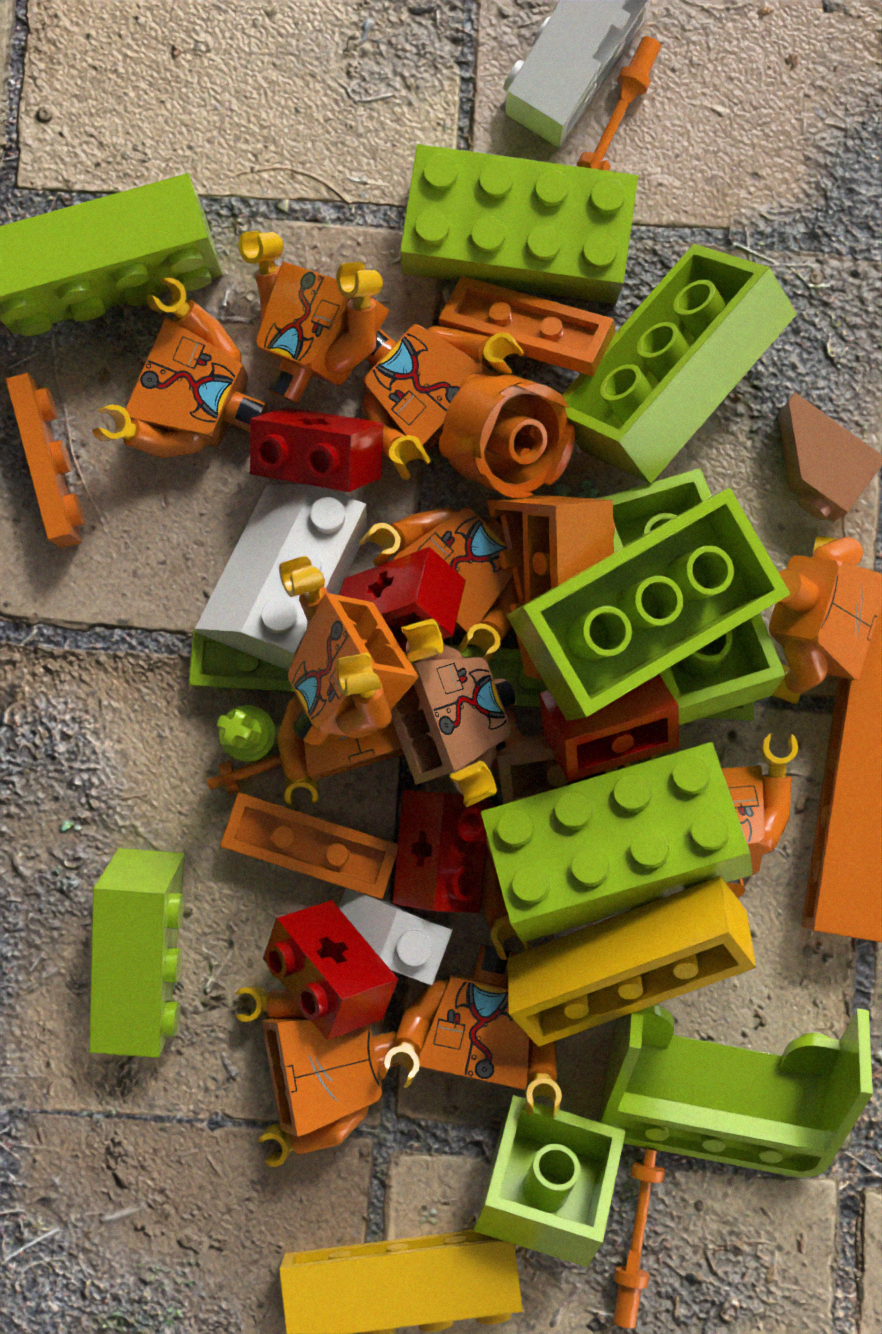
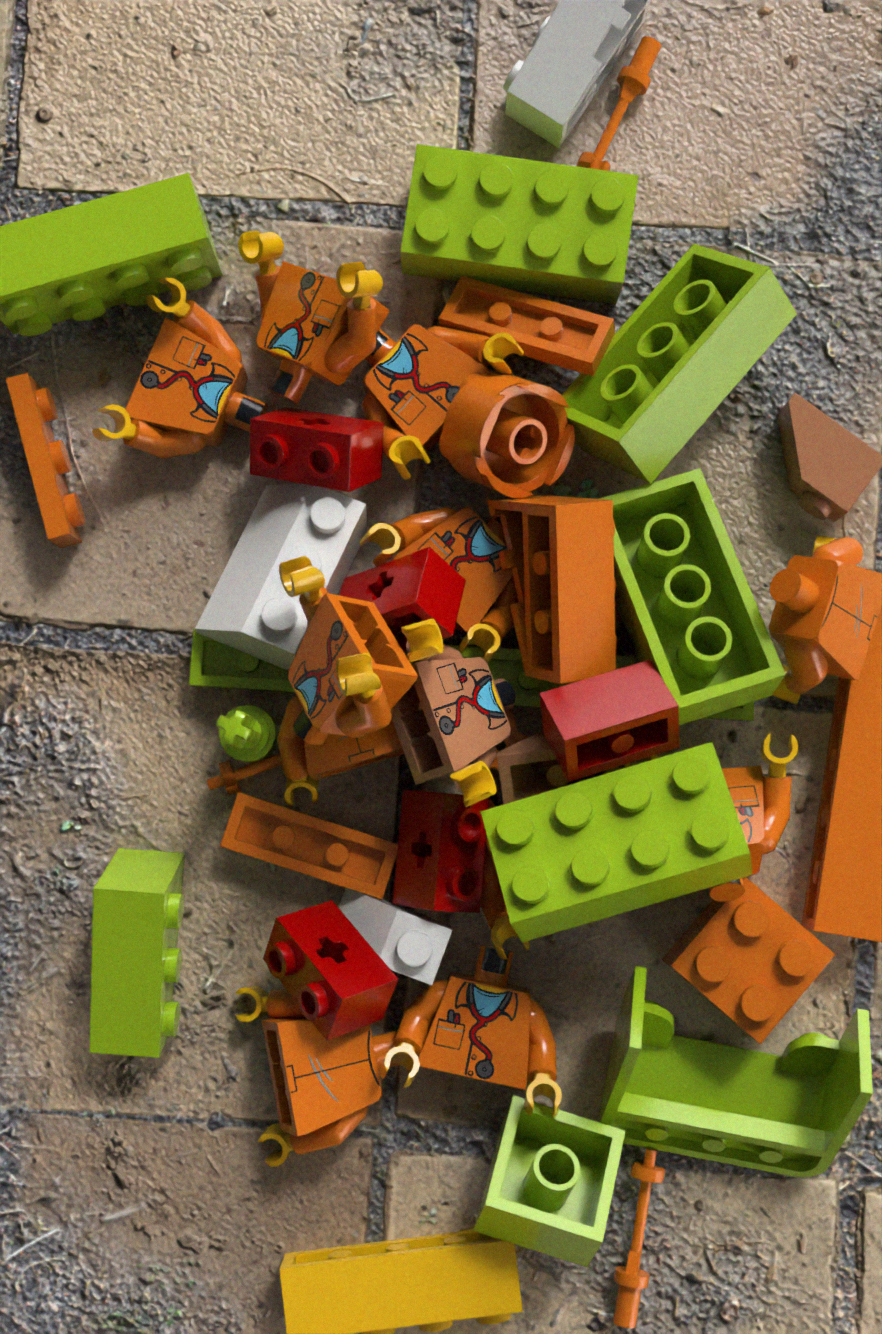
lime brick [506,487,790,721] -> none
yellow brick [508,876,756,1047] -> none
none -> orange brick [662,877,836,1044]

